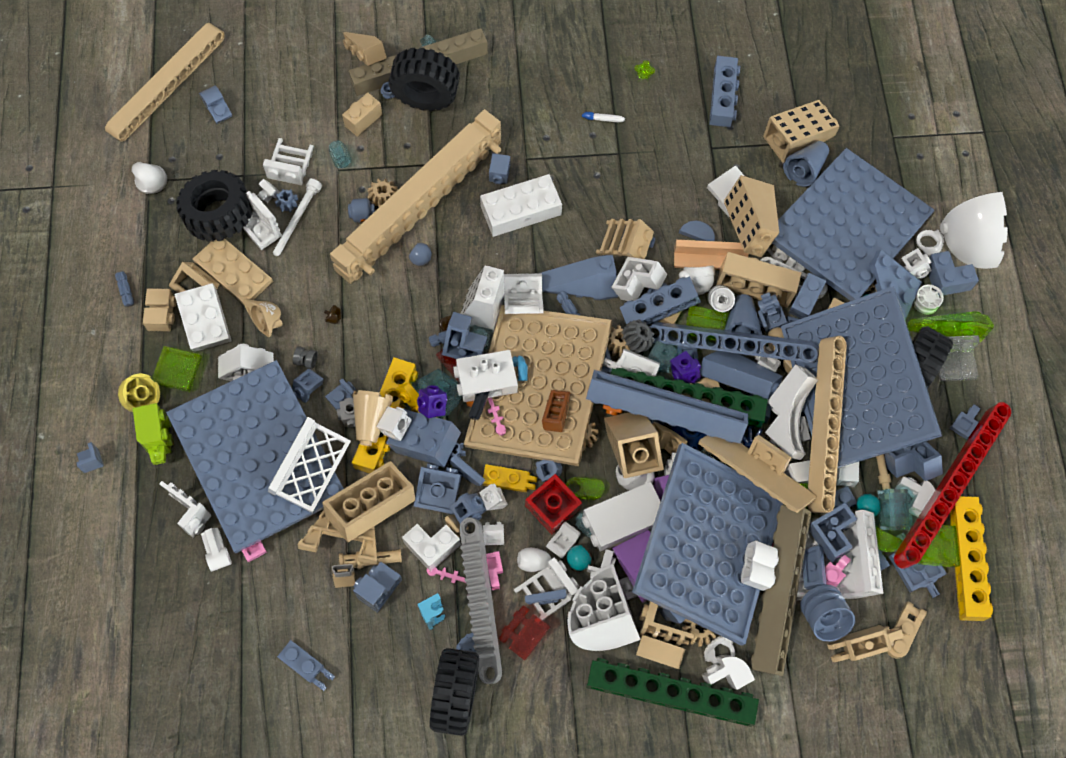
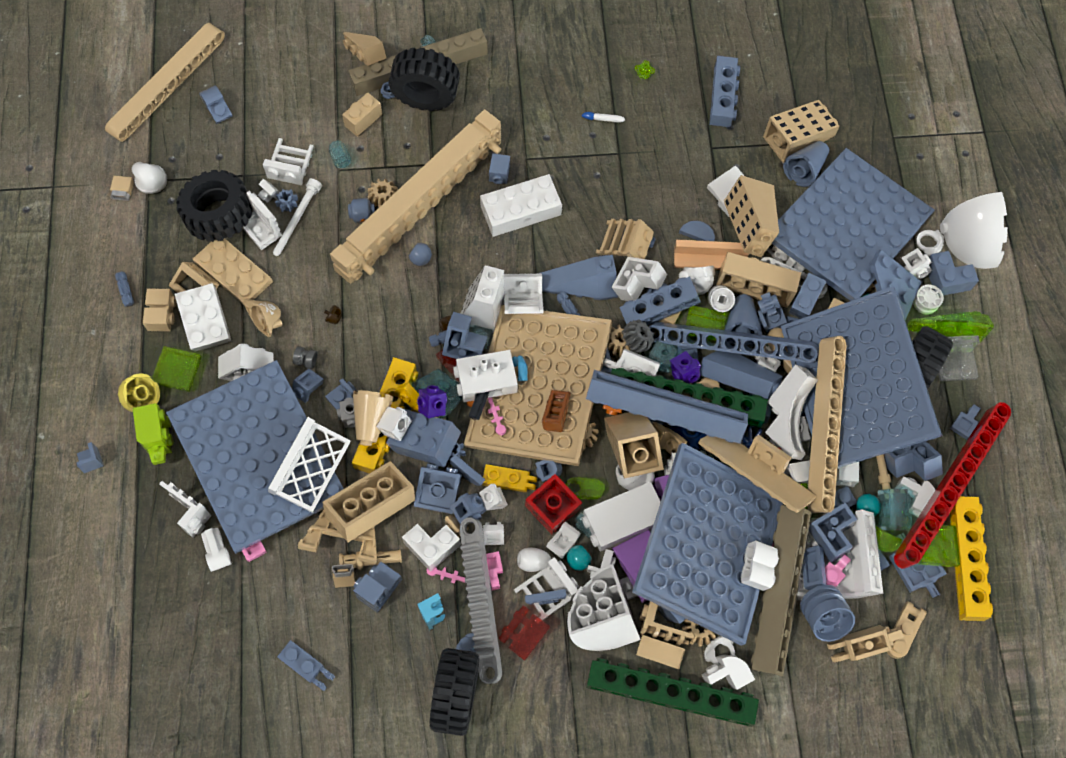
none -> tan piece [110,176,134,201]

